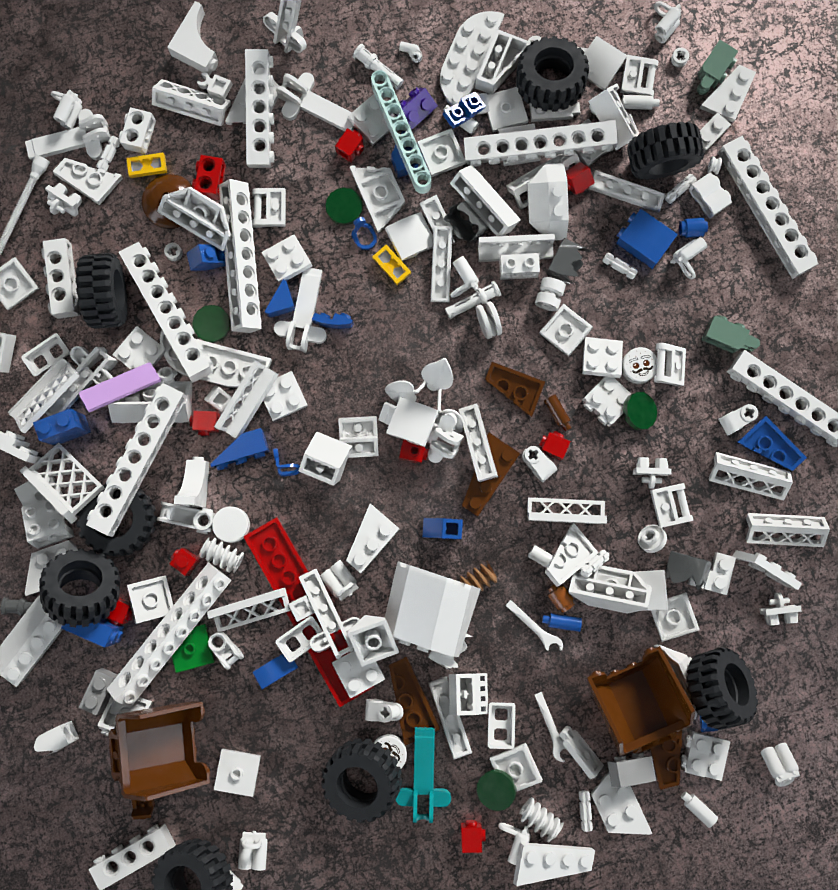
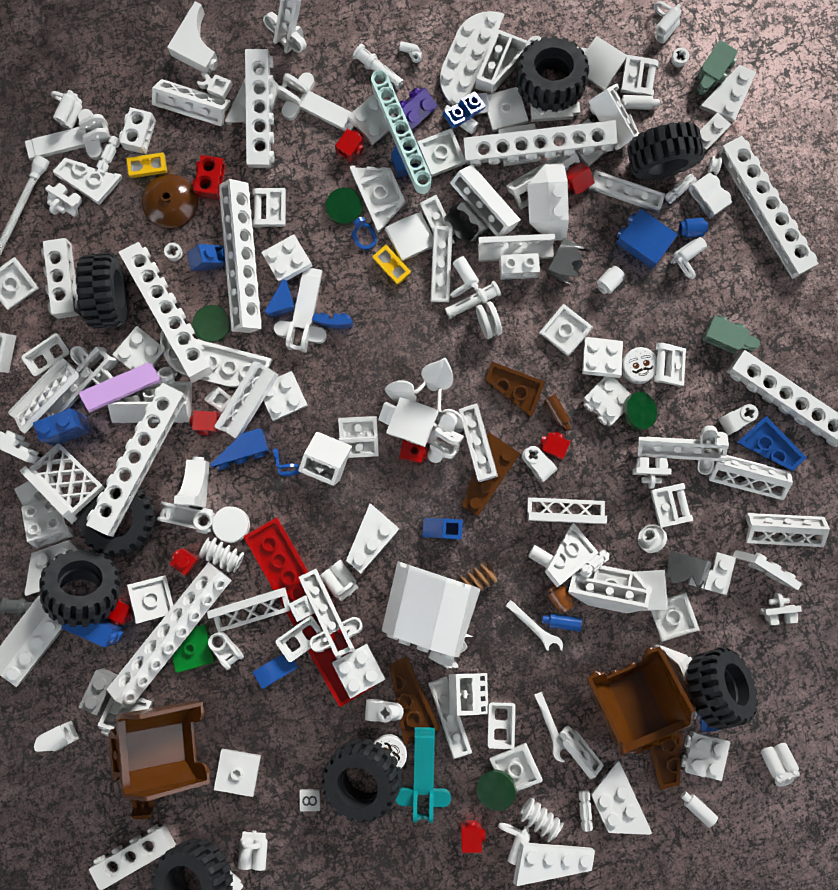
white wedge [157,187,231,251] -> none
white slope [347,615,399,666] -> none
white wheel [535,277,566,311] -> none
white axle [602,253,638,279] -> none
light grey brick [607,752,656,788] -> none
none -> white tile [300,789,320,811]
none -> white brick [597,266,625,294]
none -> white piece [638,426,729,475]

